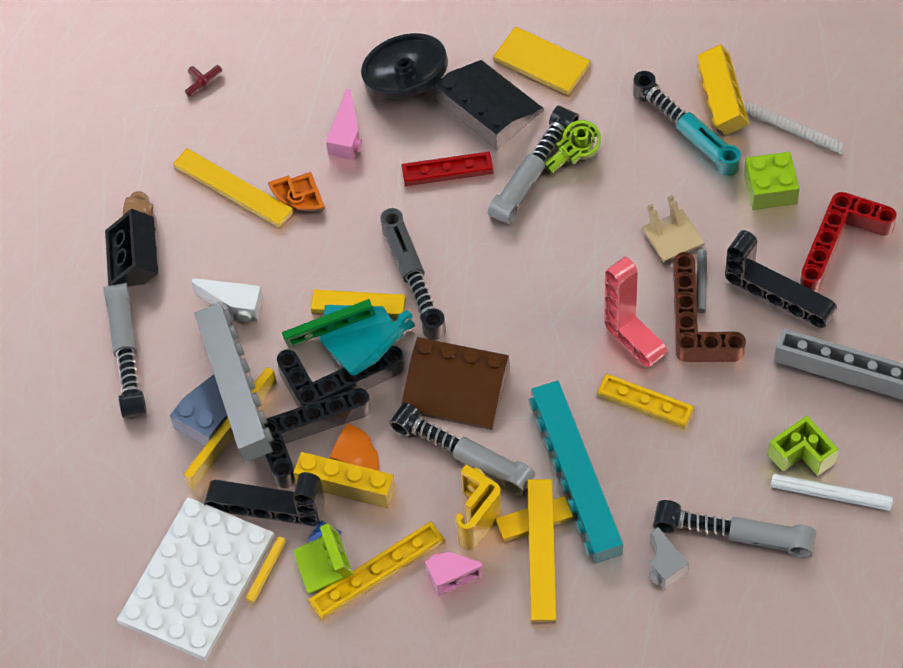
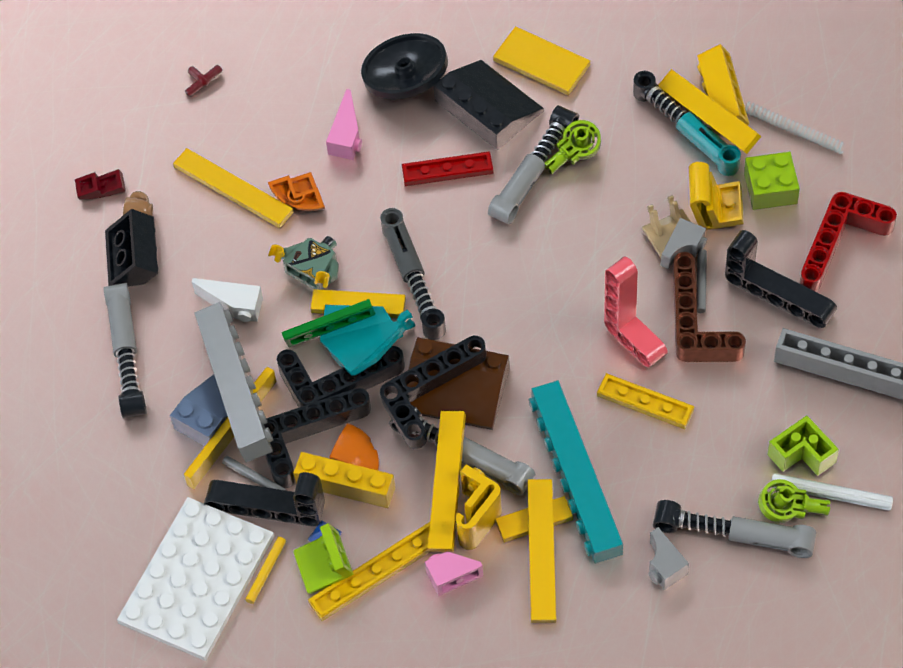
none -> dark red slope [74,169,126,200]
none -> light grey bar [222,456,287,491]
none -> sand green torso [268,236,339,290]
none -> black beam [380,335,487,449]
none -> yellow tile [428,411,466,552]
none -> yellow tile [658,69,761,154]
none -> light grey arch [660,218,707,269]
none -> yellow piece [688,162,744,230]
none -> lime pin [758,479,830,523]

